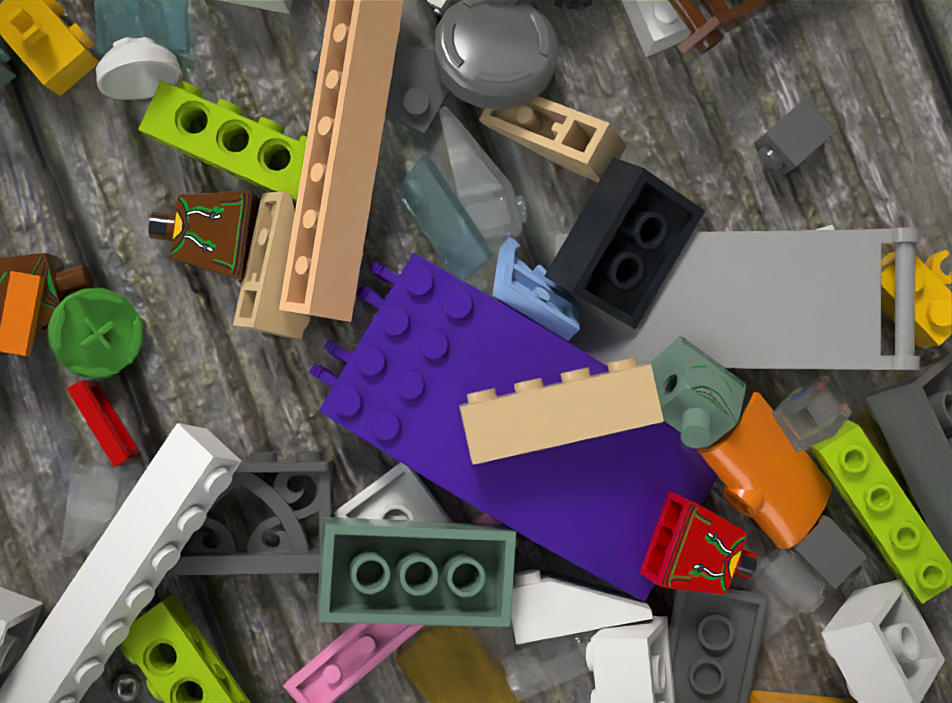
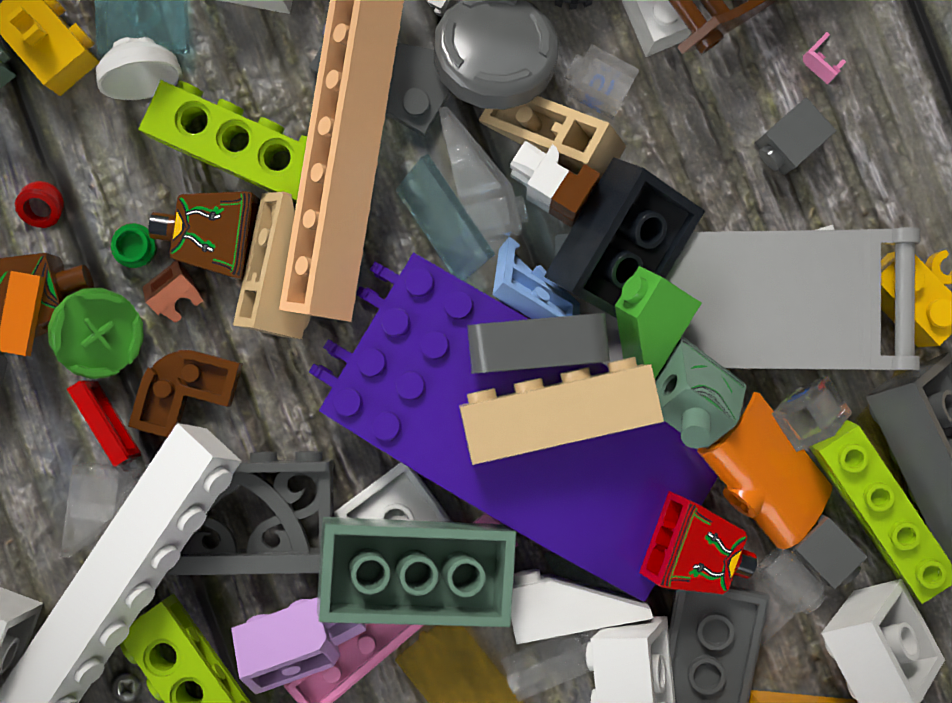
none -> red piece [15,181,64,228]
none -> green plate [111,223,157,268]
none -> reddish brown plate [128,350,243,438]
none -> copper tile [142,260,203,323]
none -> lavender hinge [231,597,366,694]
none -> dark grey beam [467,313,610,374]
none -> hips [510,141,601,227]
none -> clear brick [564,44,639,120]
none -> bright green slope [615,266,702,379]
none -> bright pink piece [803,32,846,85]

